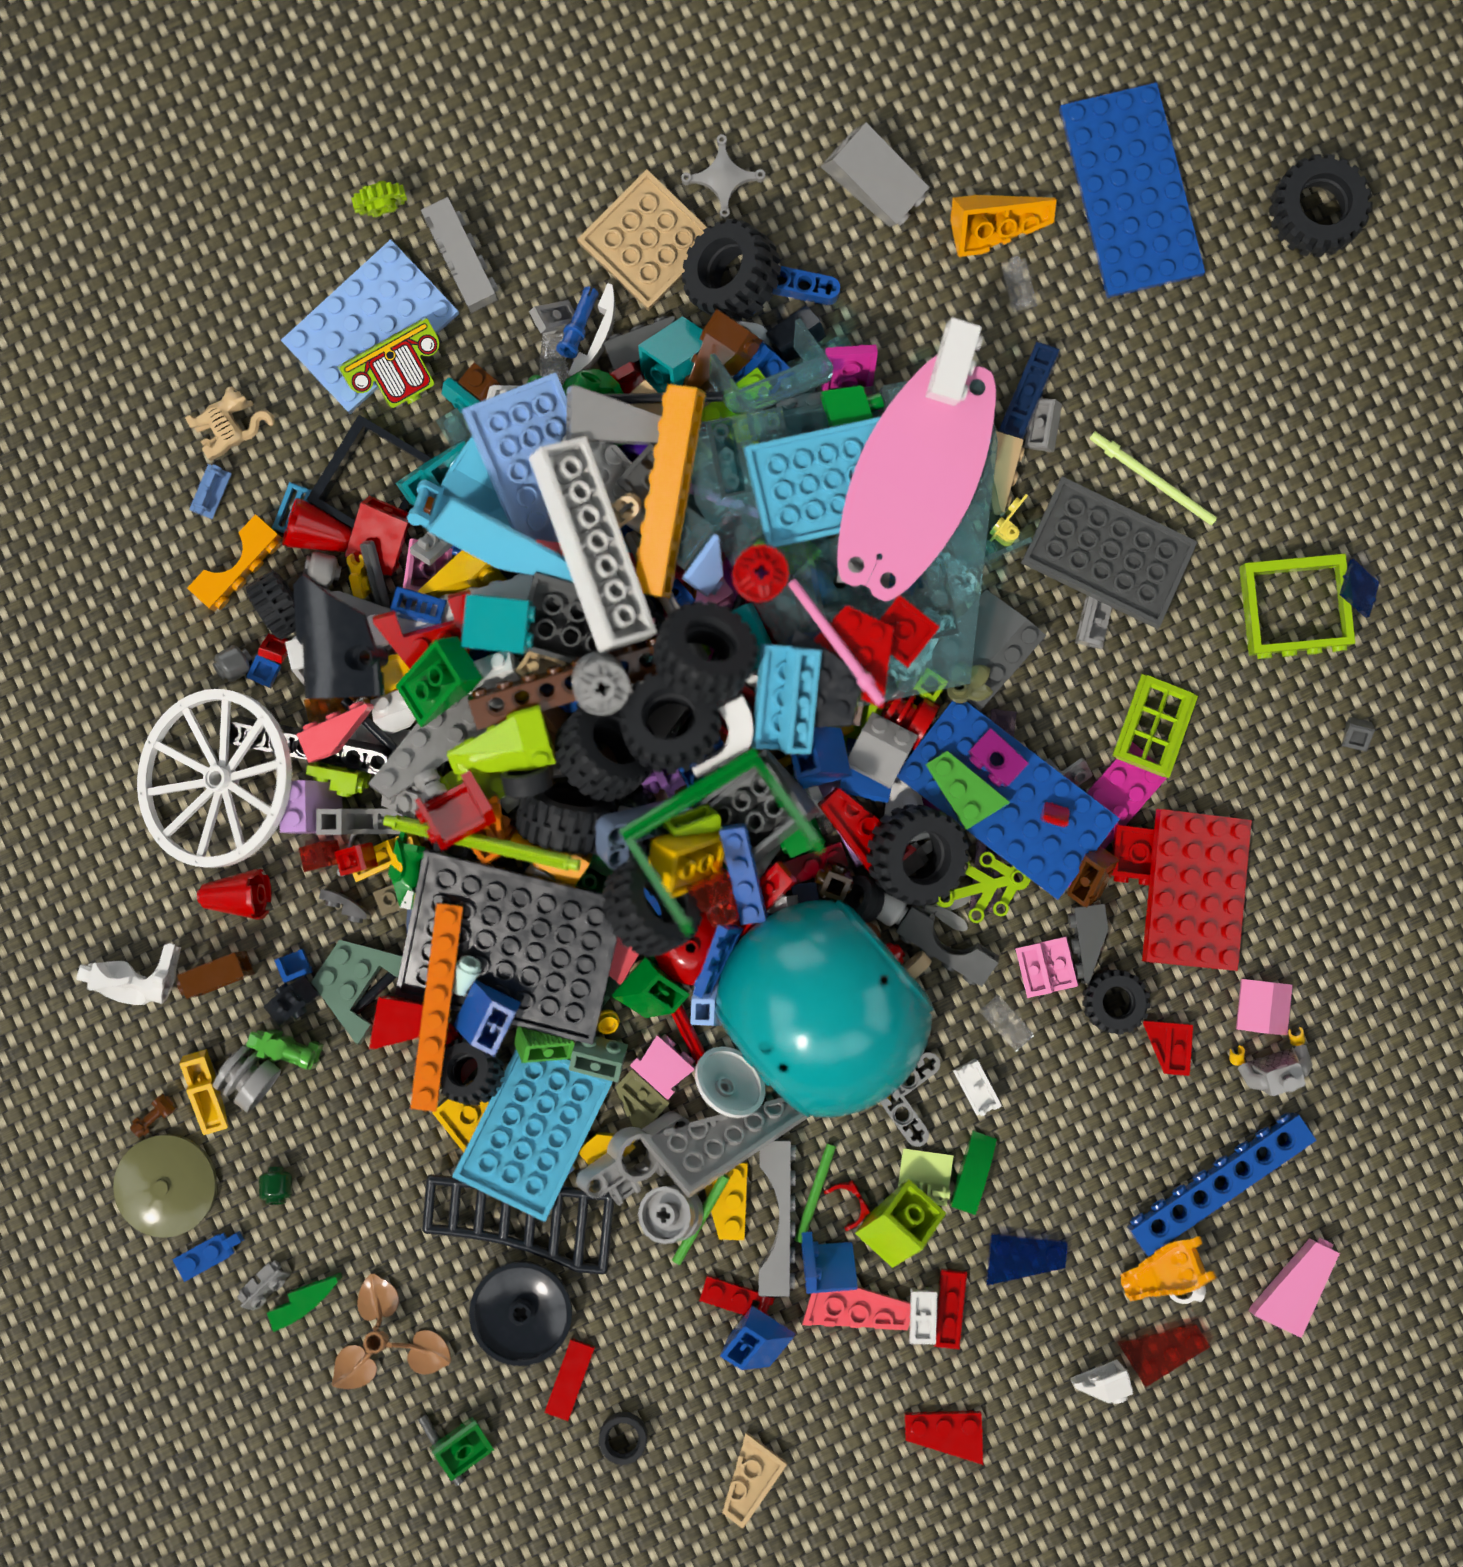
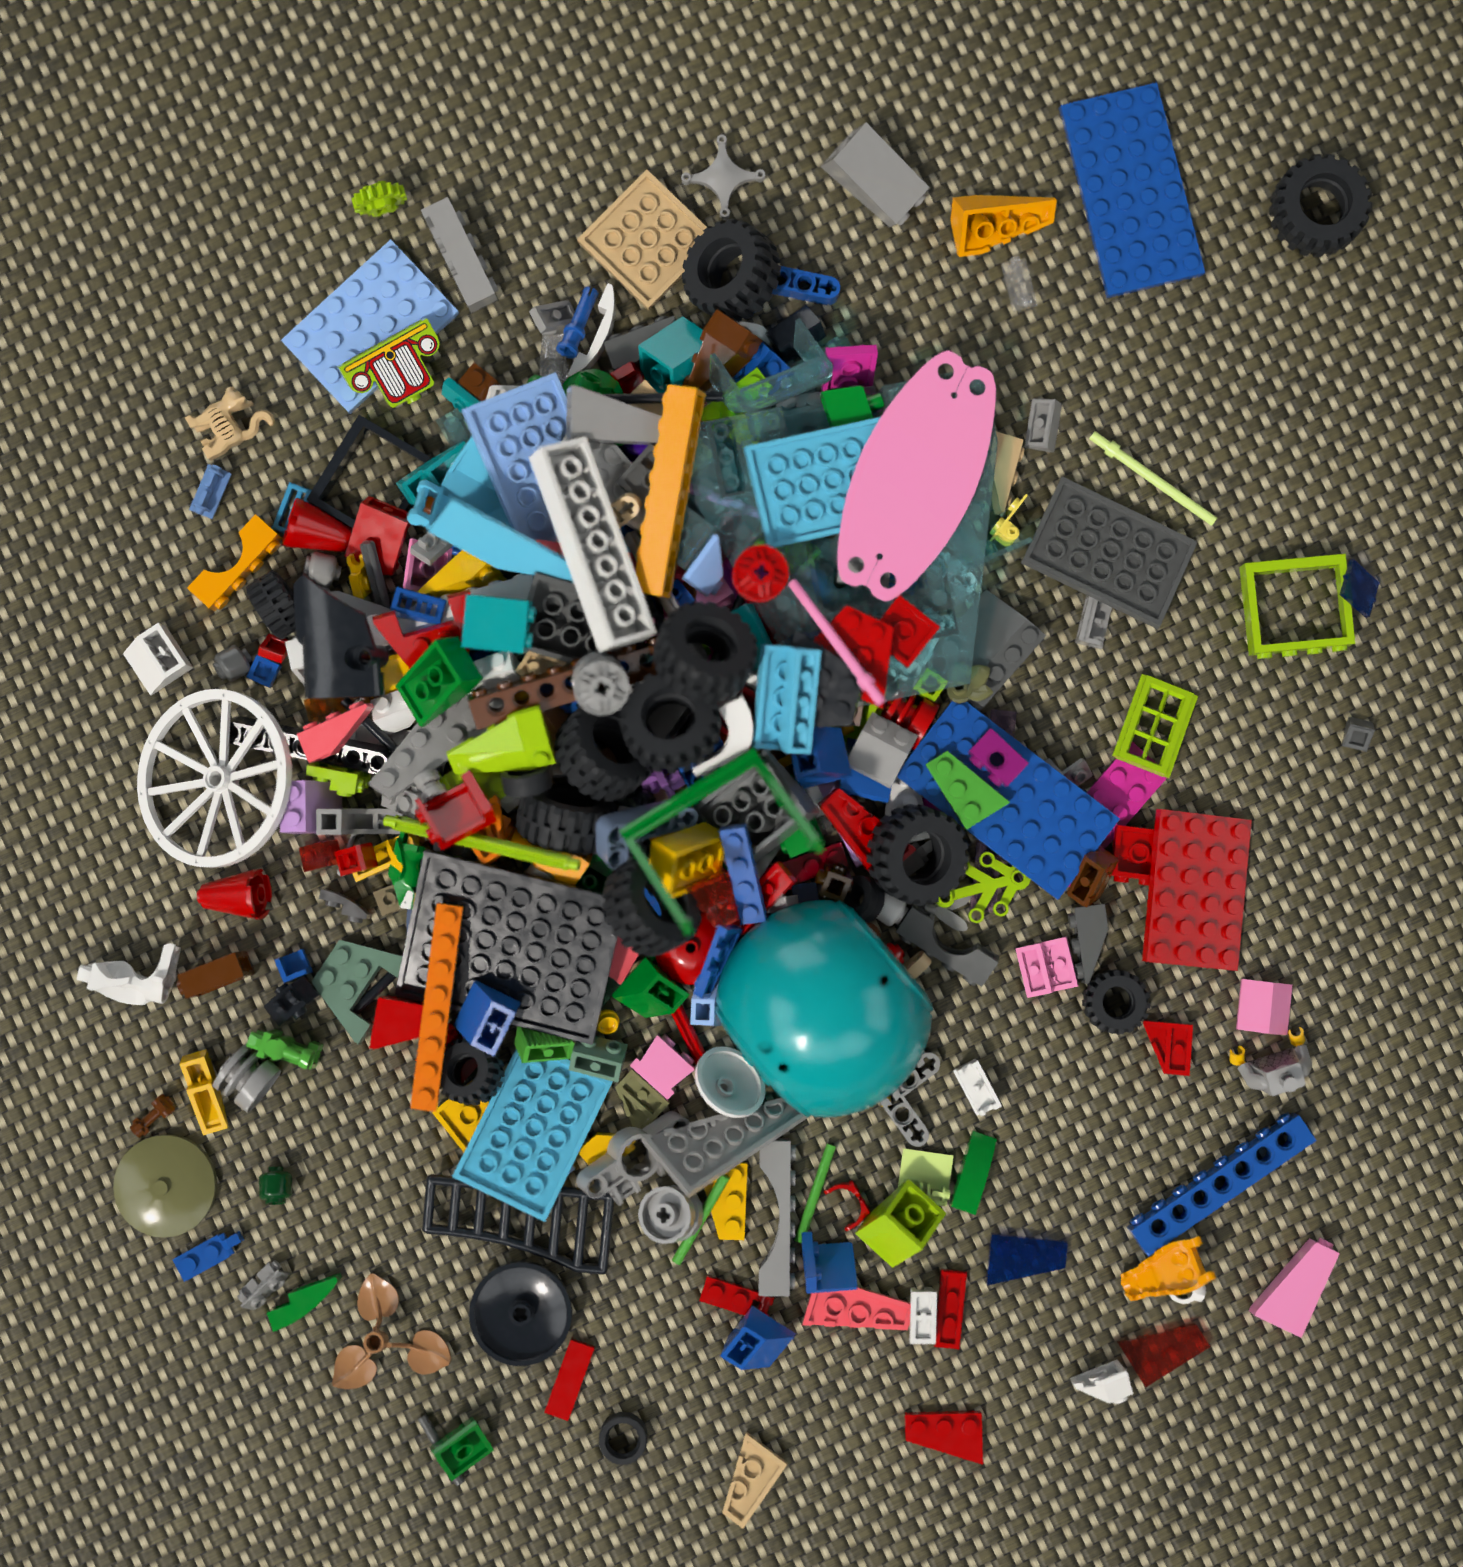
light aqua cone [453,956,481,996] -> none
lime slope [662,804,721,837] -> none
white brick [925,318,983,406] -> none
clear slope [979,994,1034,1052] -> none
dark blue plate [998,341,1060,439] -> none
red slope [1040,802,1070,827] -> none
none -> white slope [123,623,193,696]

